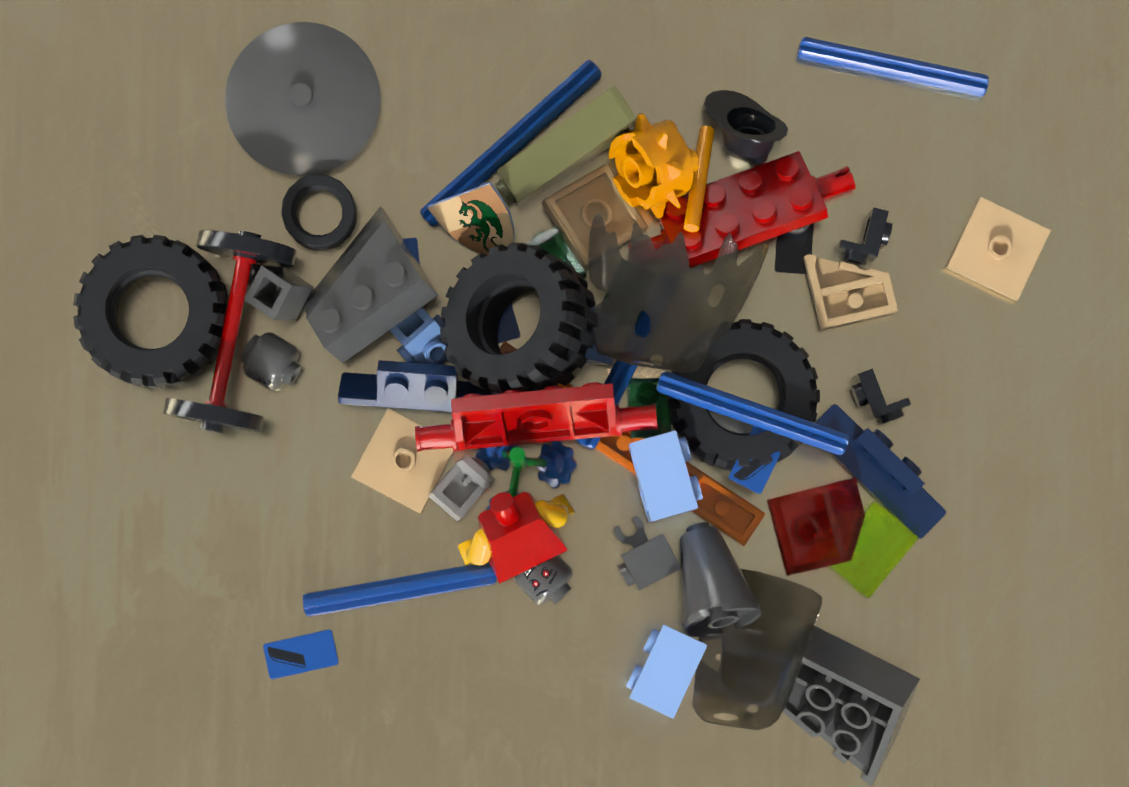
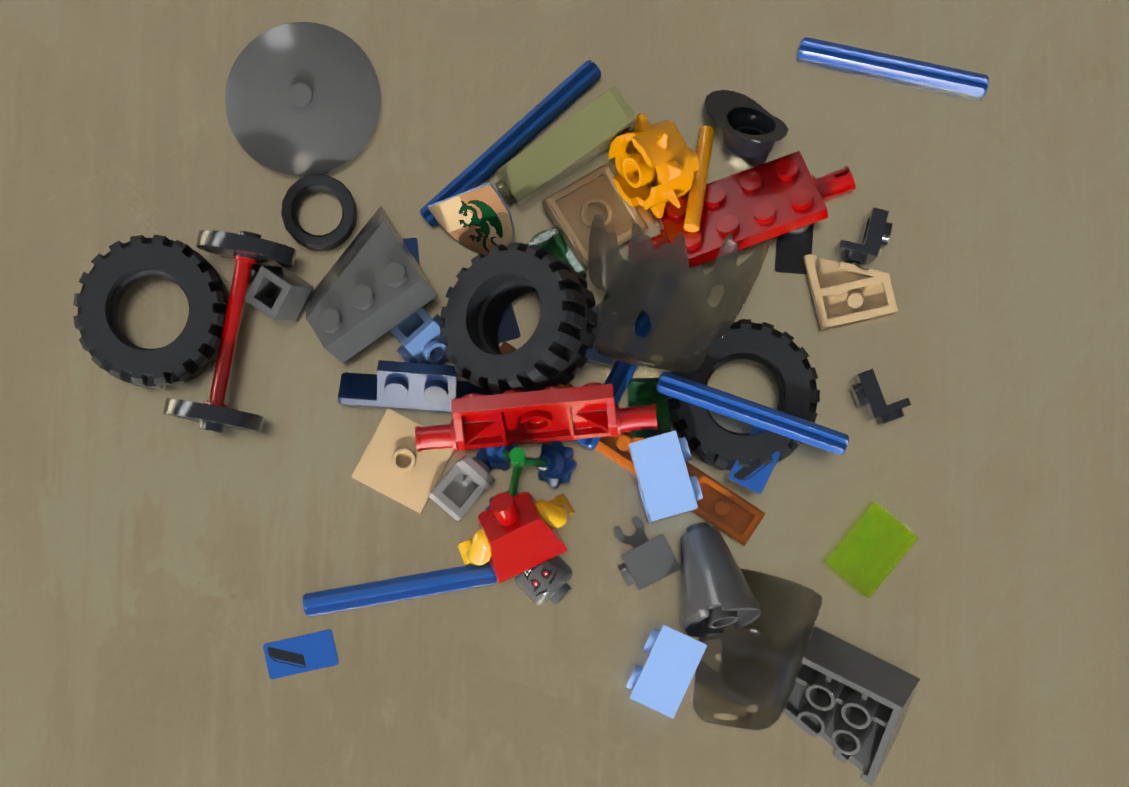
dark grey head [240,332,302,390] -> none
clear red slope [767,478,865,576] -> none
dark blue bracket [815,404,946,539] -> none
tan plate [946,197,1051,301] -> none

